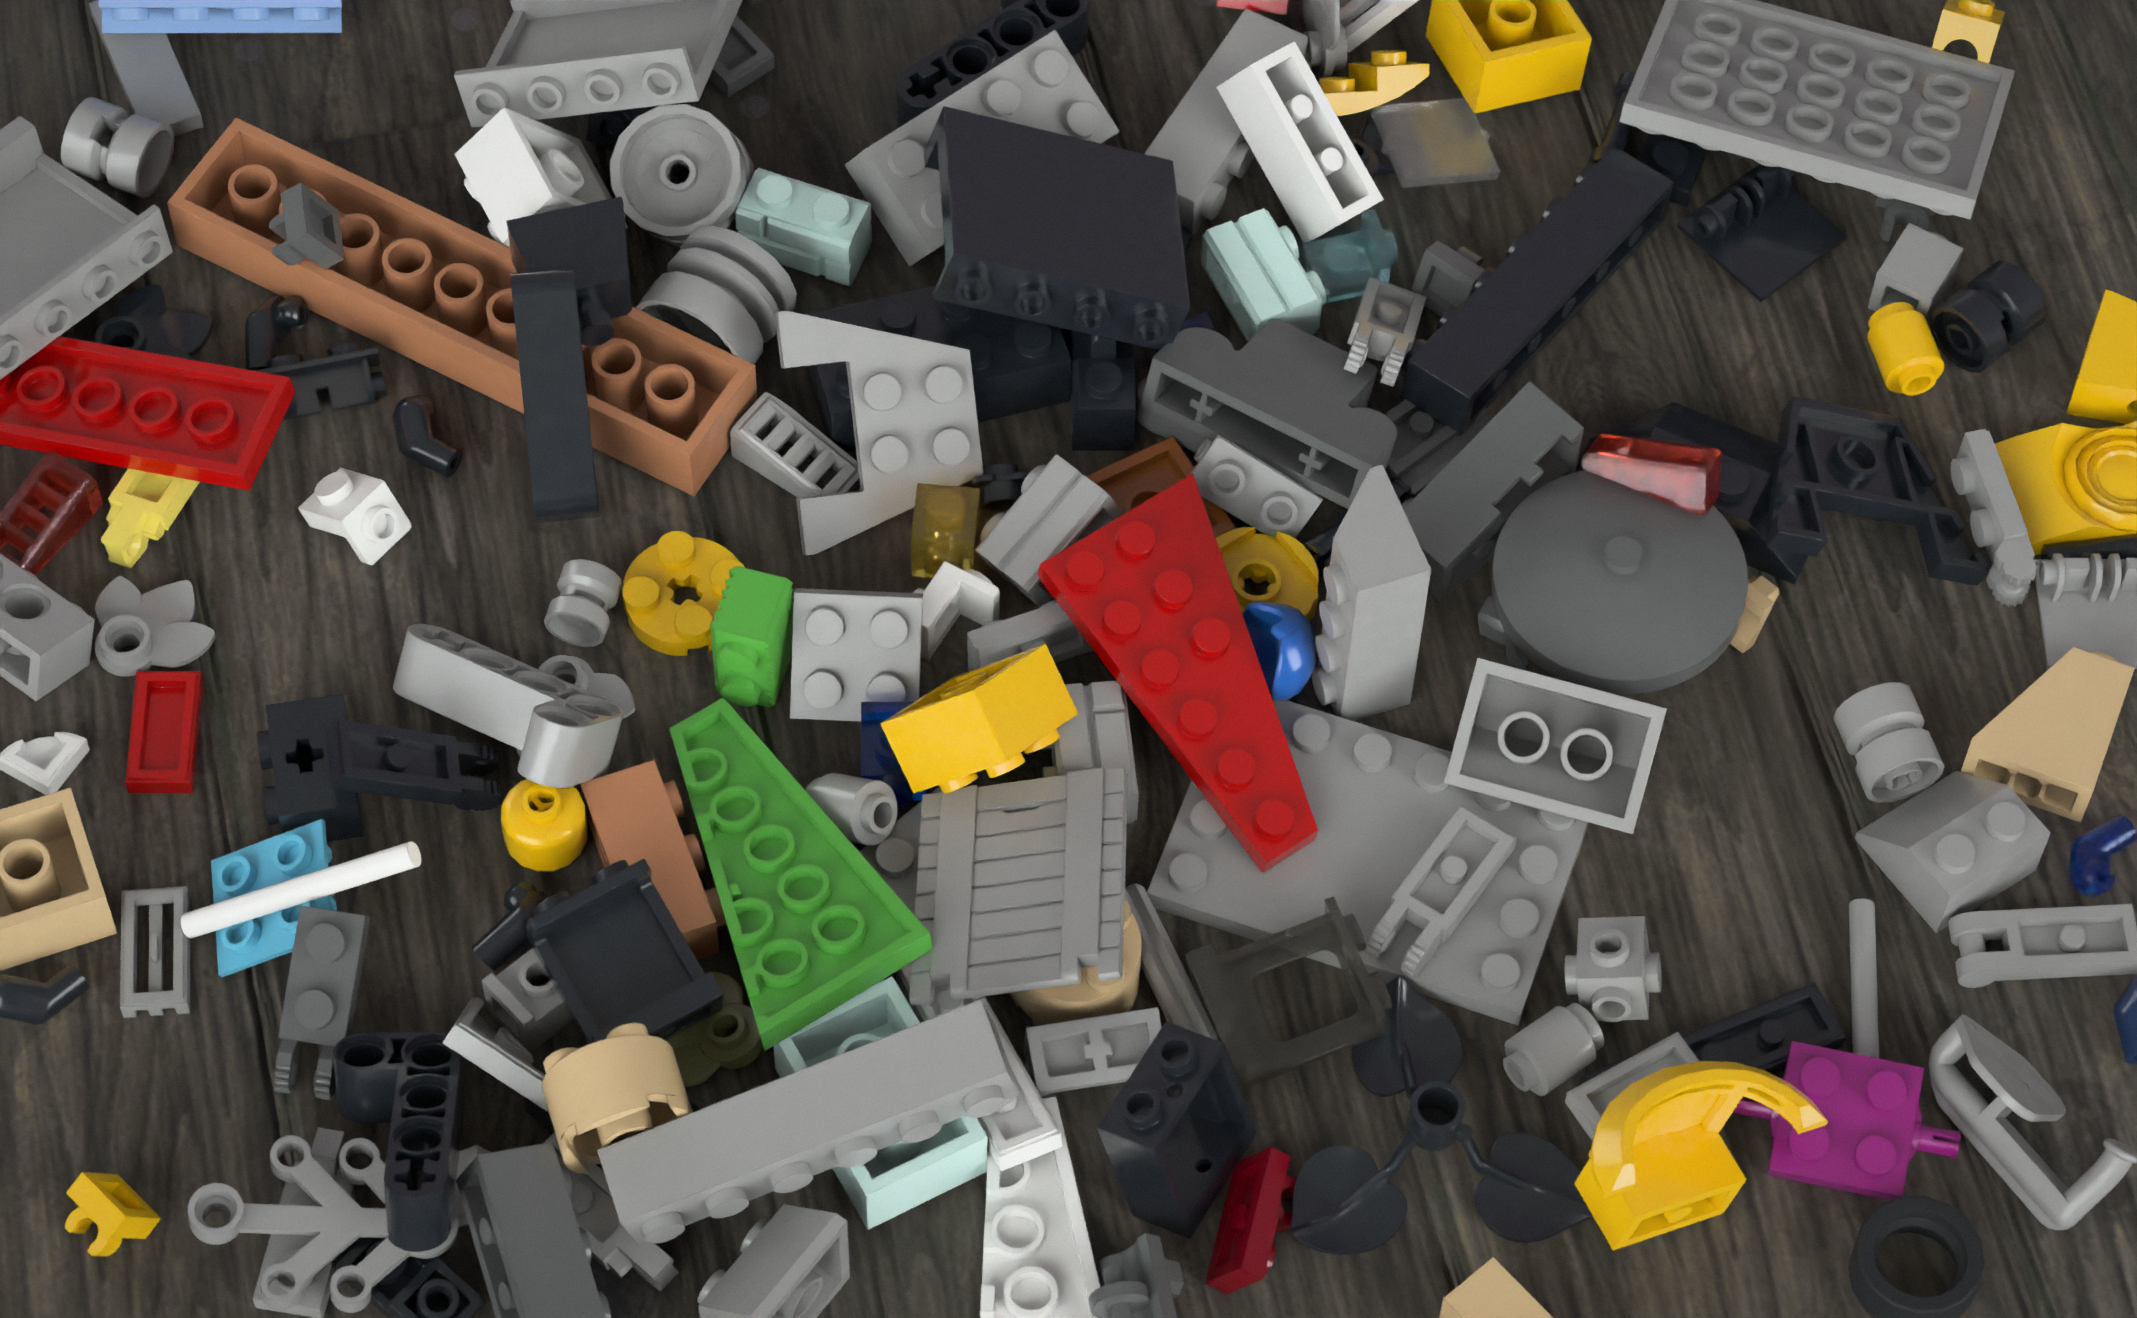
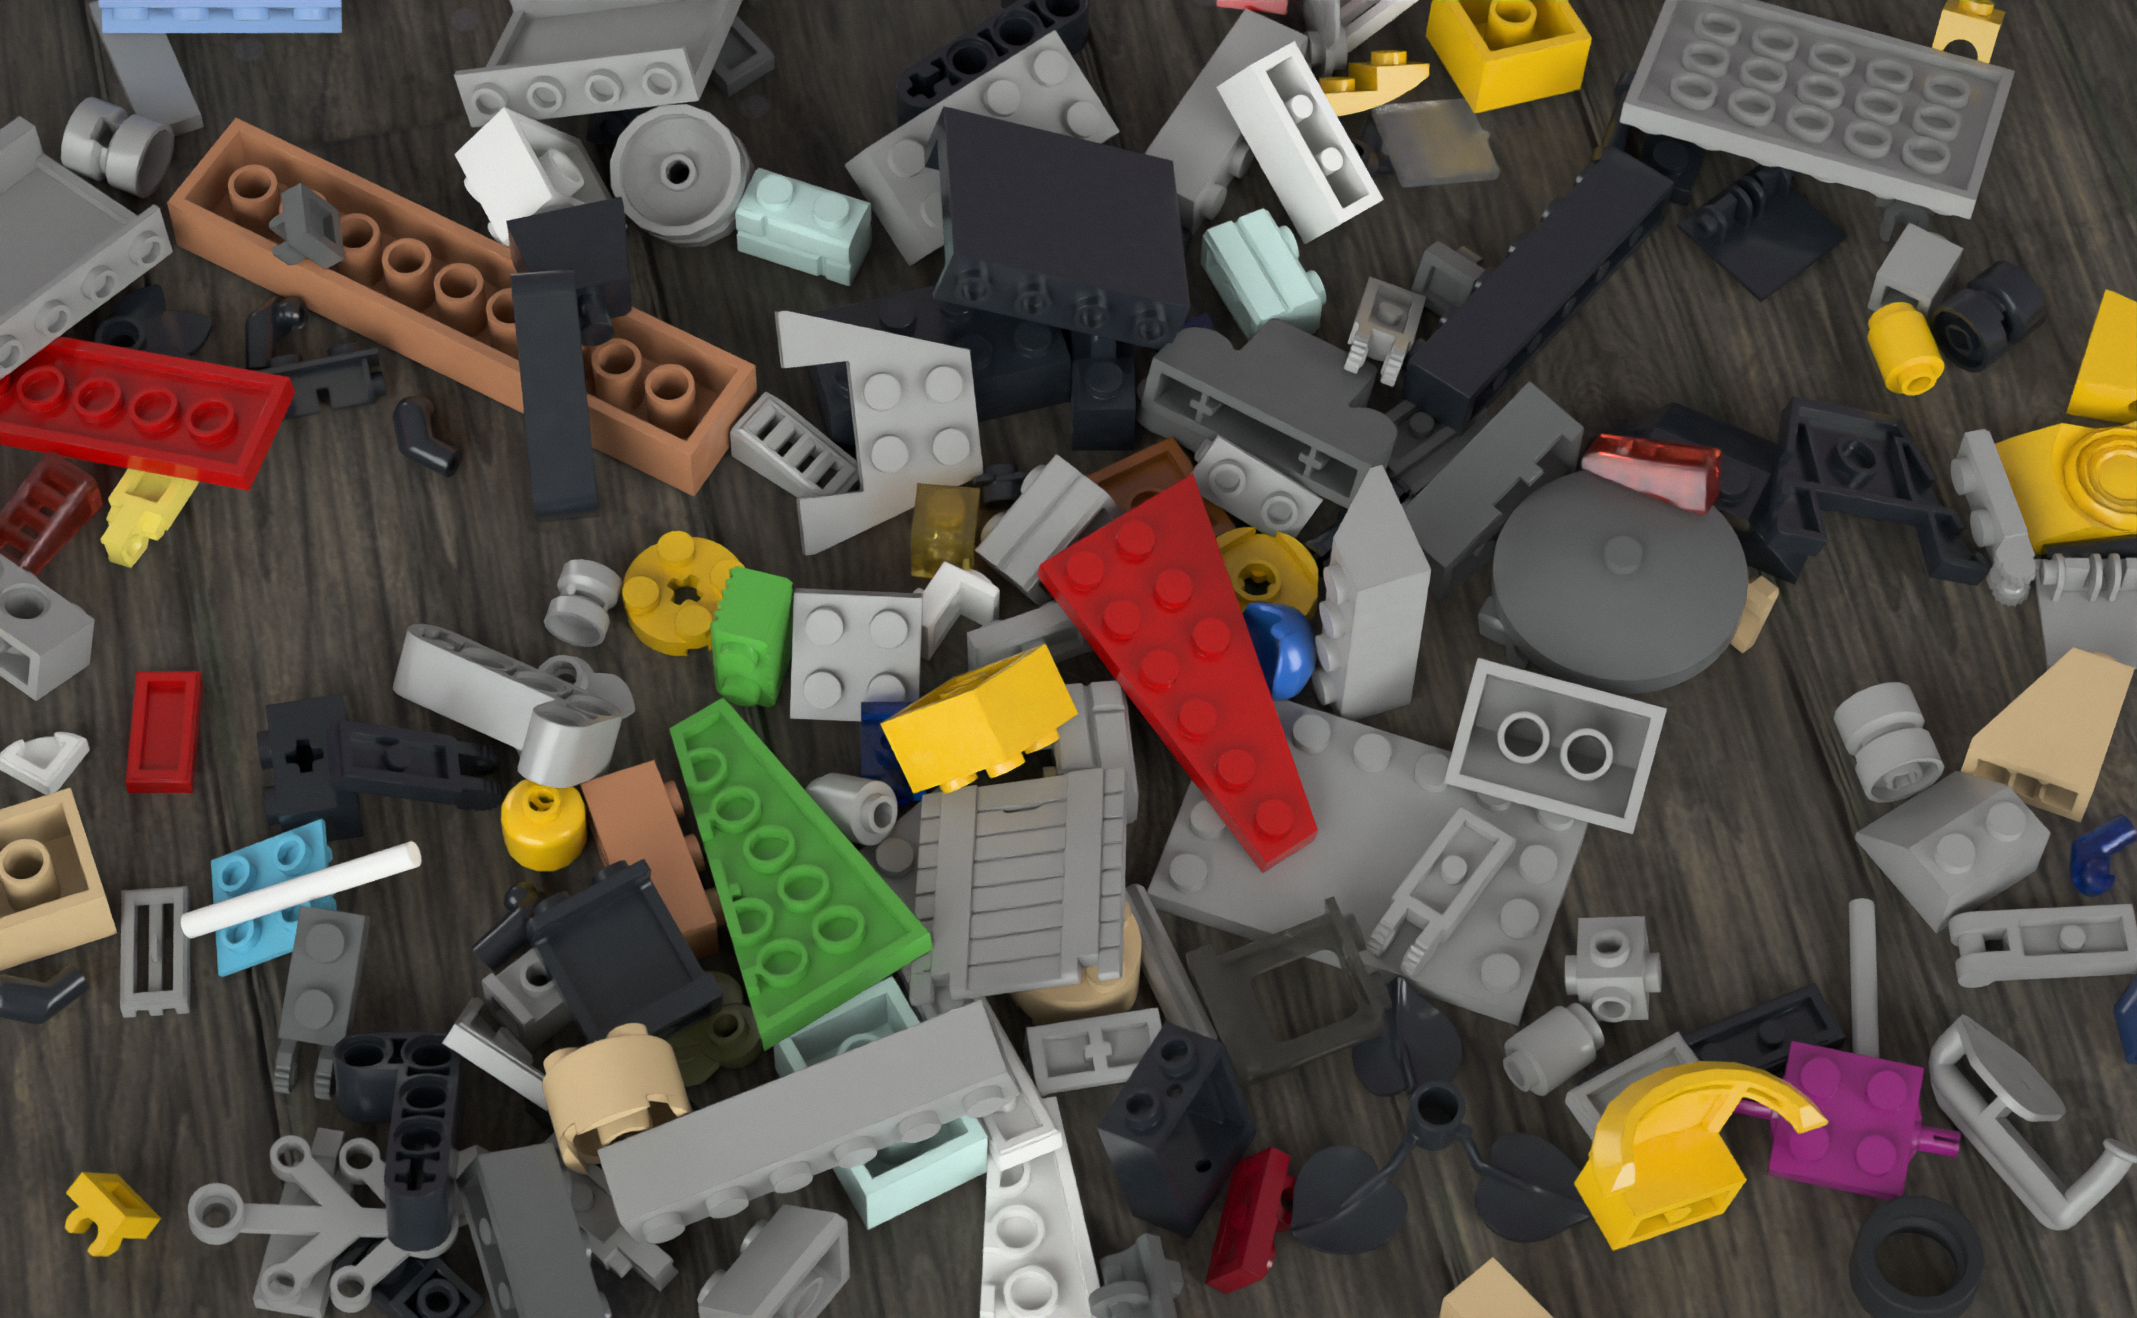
light grey plate [95,576,216,677] -> none
white bracket [298,467,411,565] -> none
light grey wheel [635,225,797,364] -> none
clear light blue bracket [1301,209,1398,303] -> none

